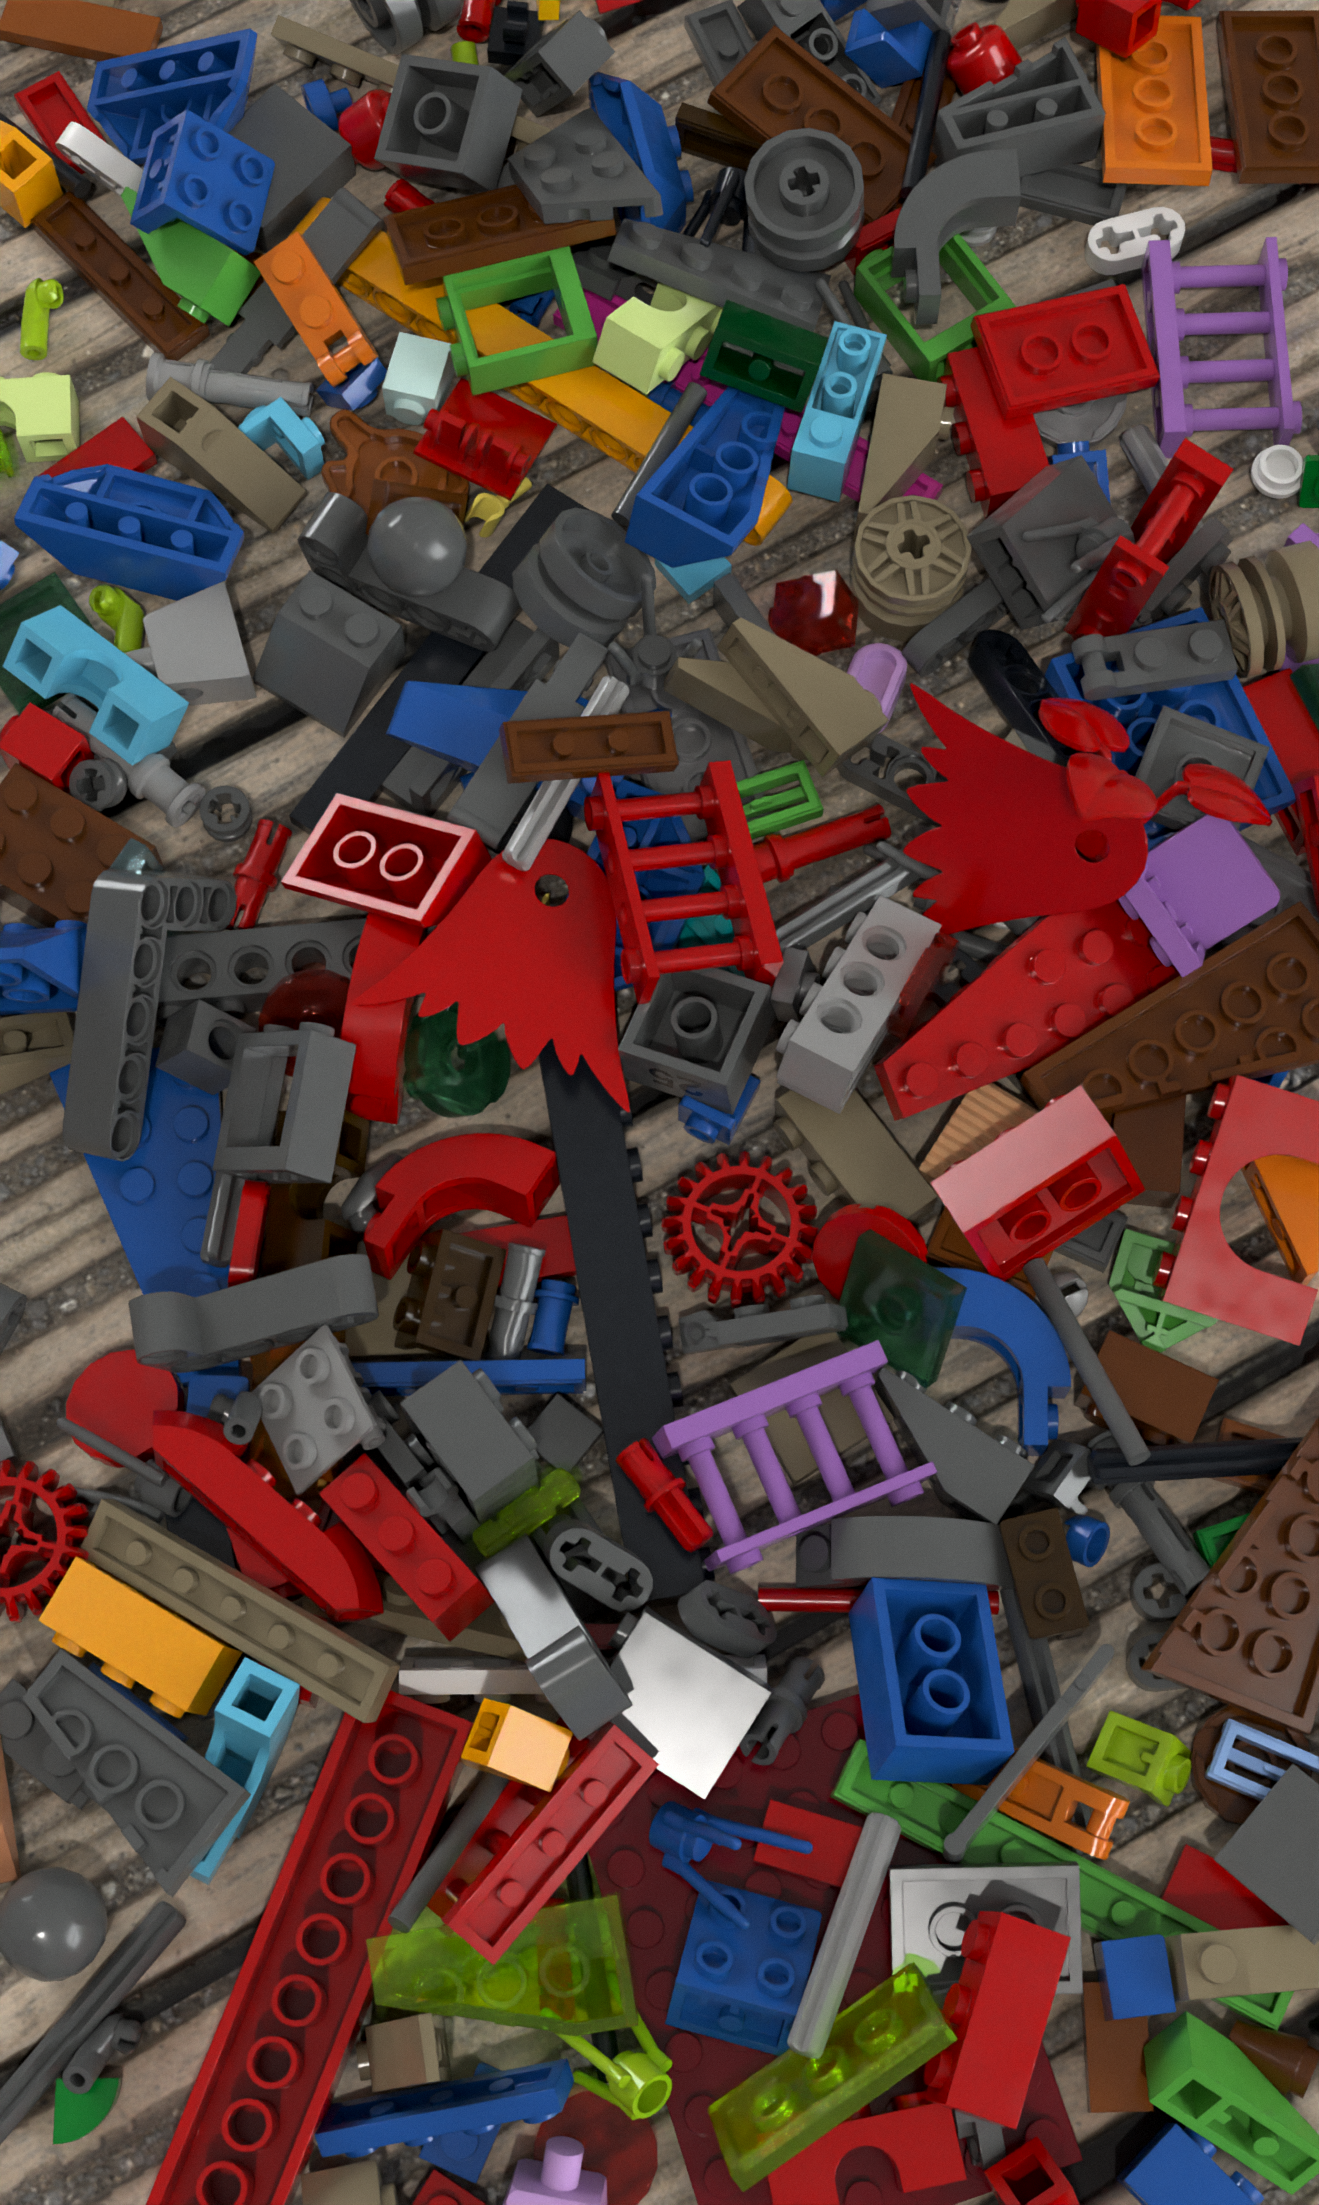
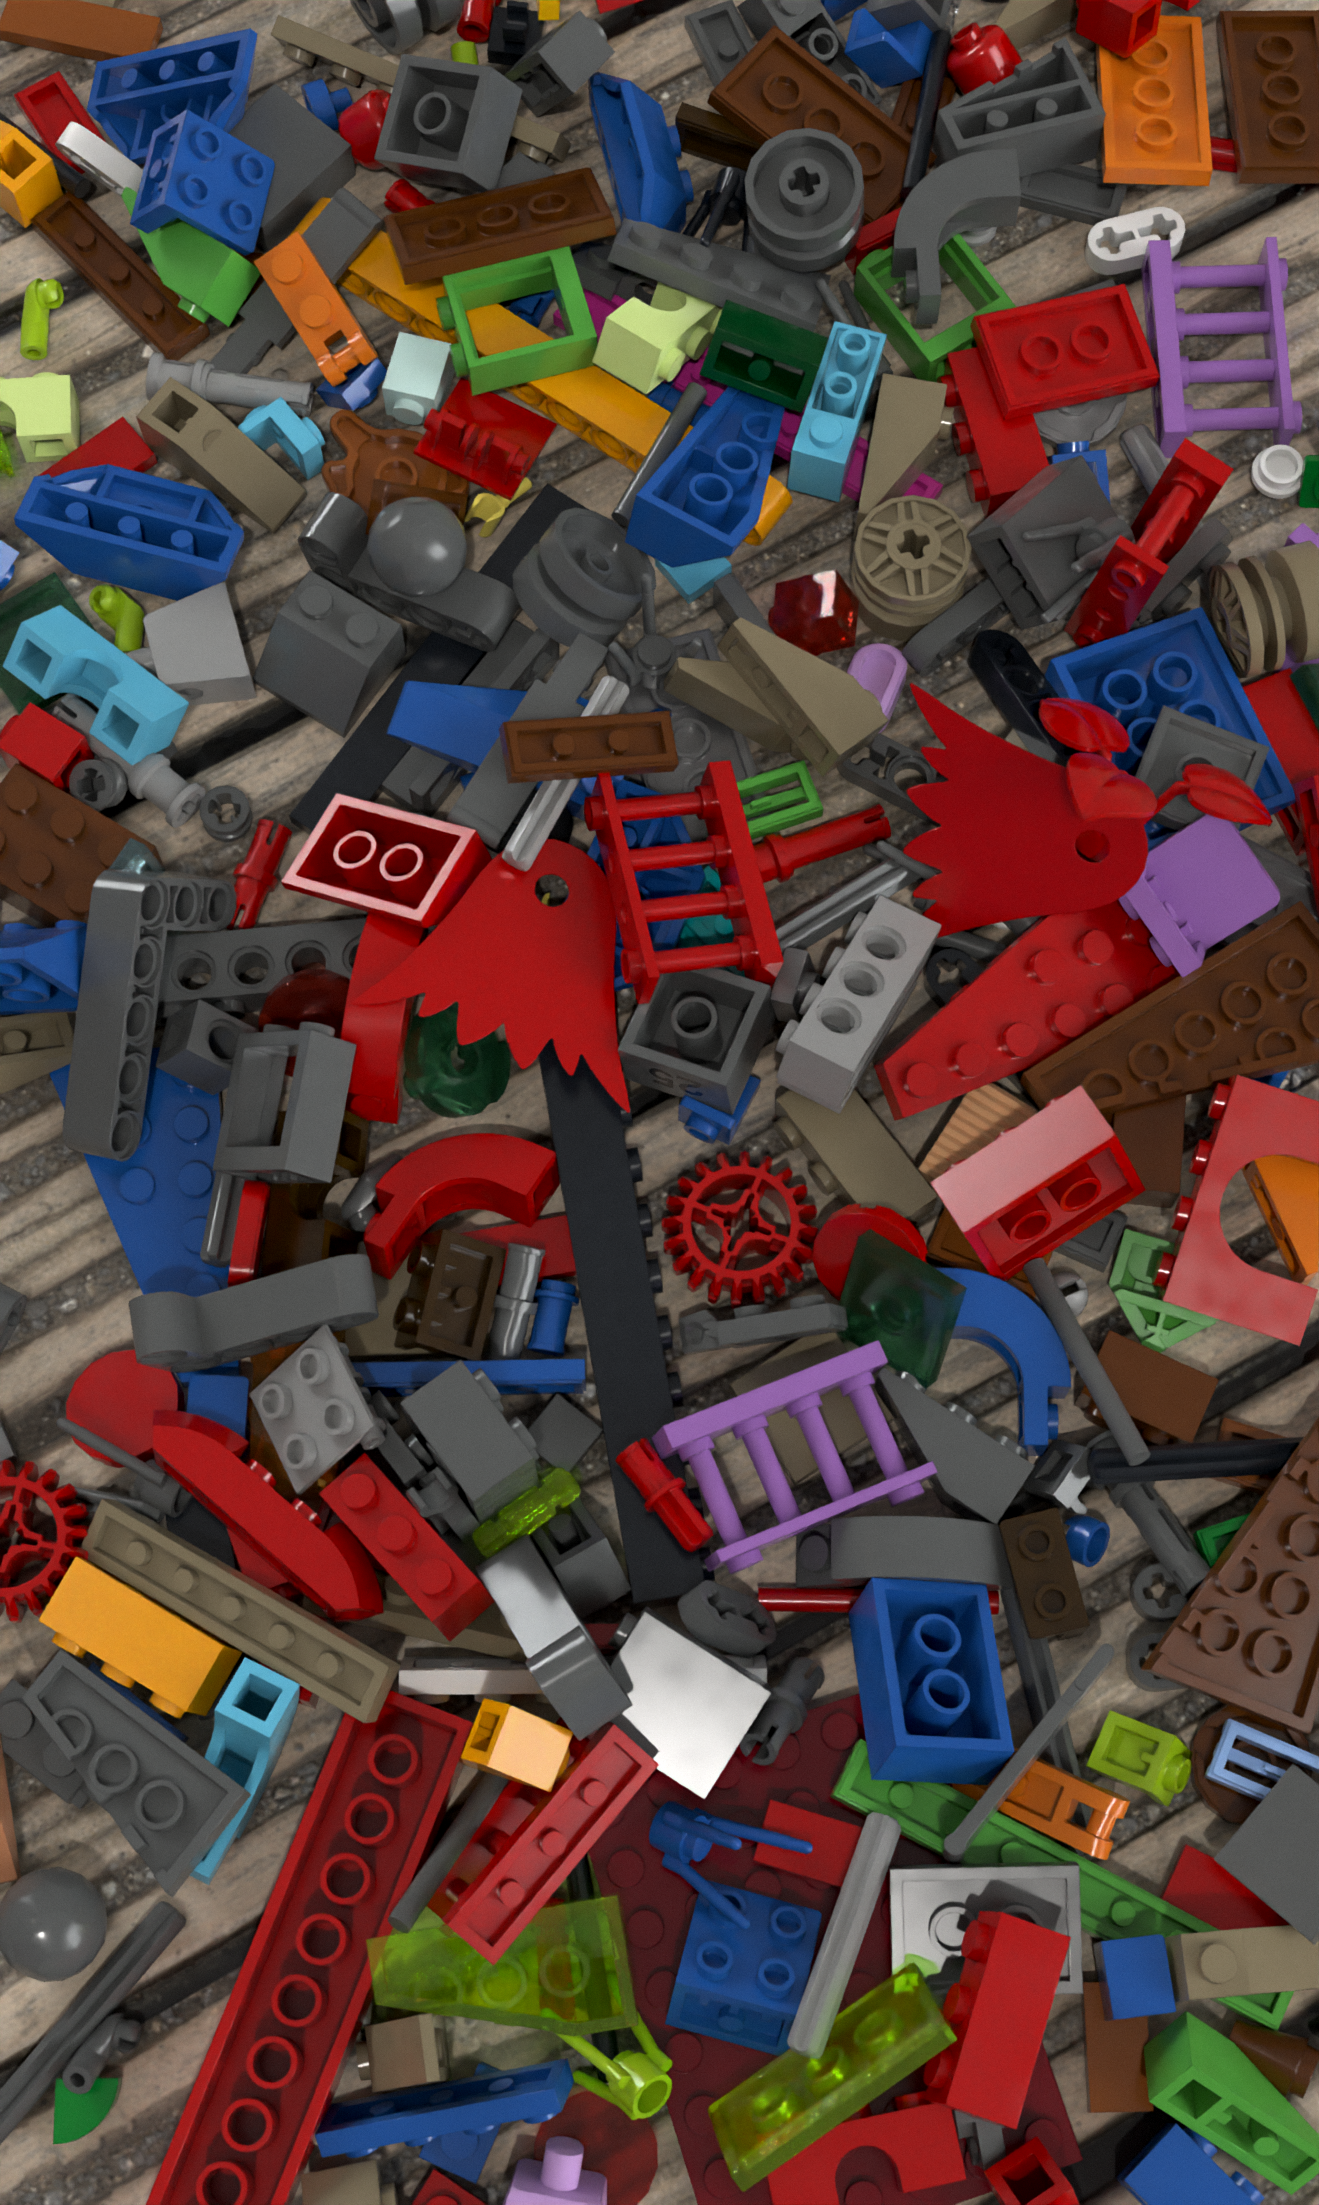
dark grey arm [207,1391,262,1445] -> none
dark grey wing [507,108,663,224] -> none
dark grey beam [543,1519,653,1611] -> none
clear red tile [886,932,960,1040] -> none
dark grey plate [1071,619,1238,701] -> none

